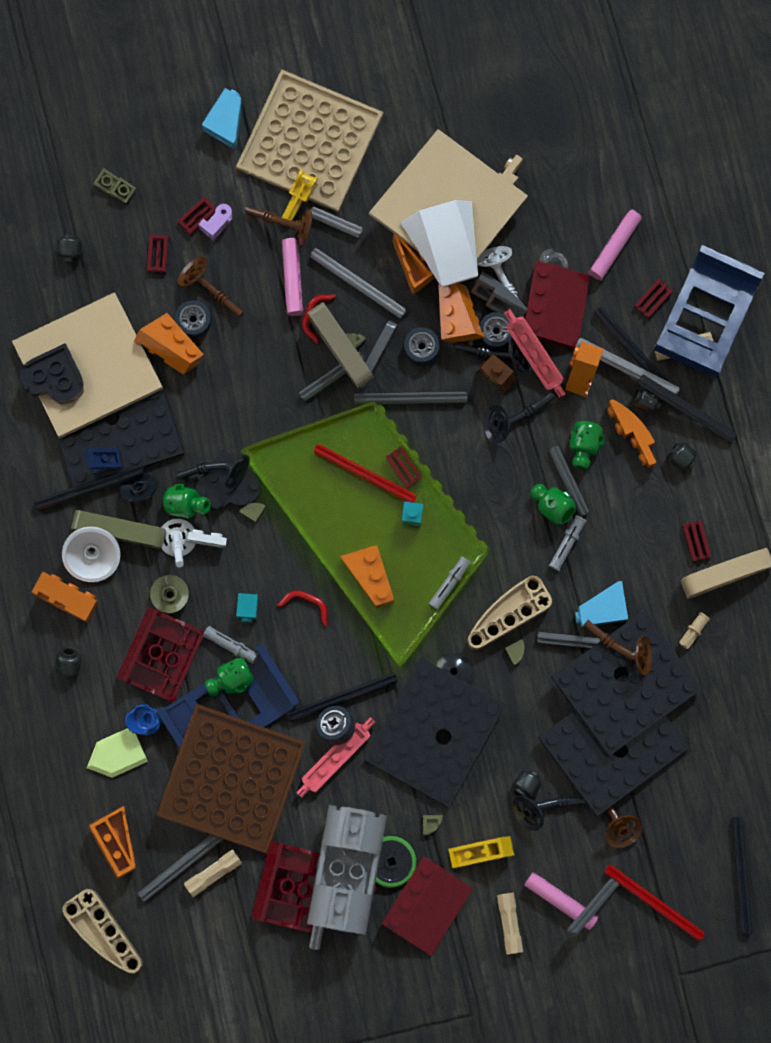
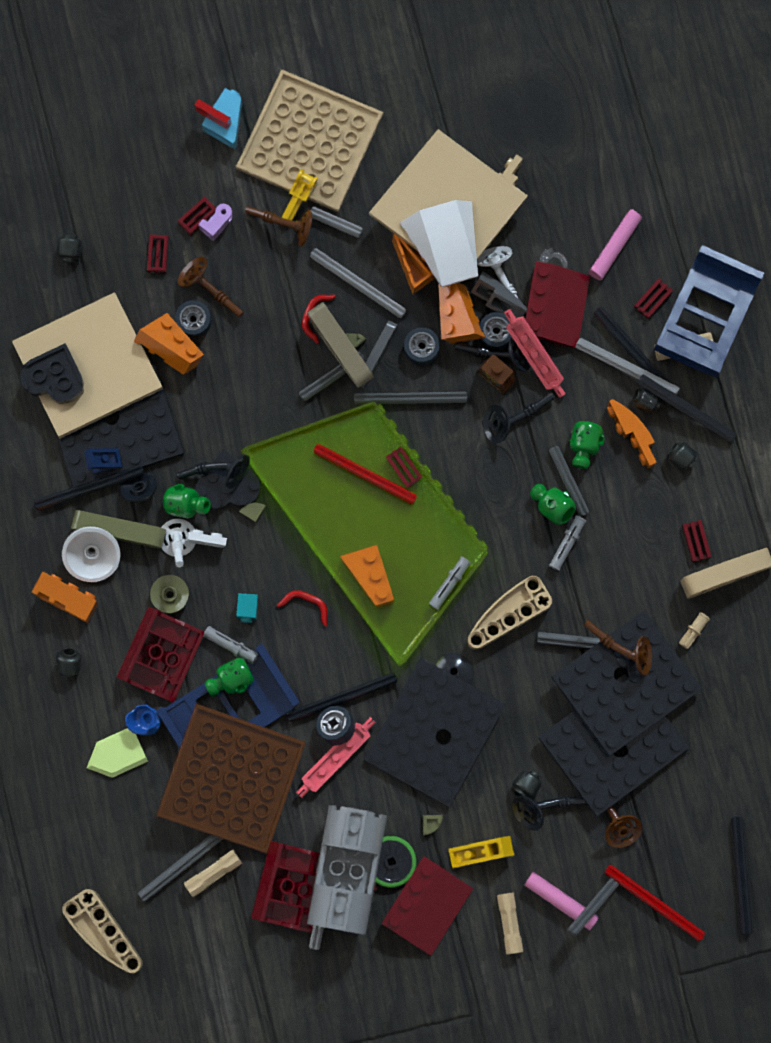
orange wedge [89,806,135,879] -> none
olive slope [93,168,136,204] -> none
bright pink brick [282,238,303,316] -> none
teal brick [402,502,423,526] -> none
olive tile [505,640,524,666] -> none
orange wedge [565,342,604,397] -> none
medium azure slope [575,581,628,628] -> none
none -> red tile [195,99,231,130]

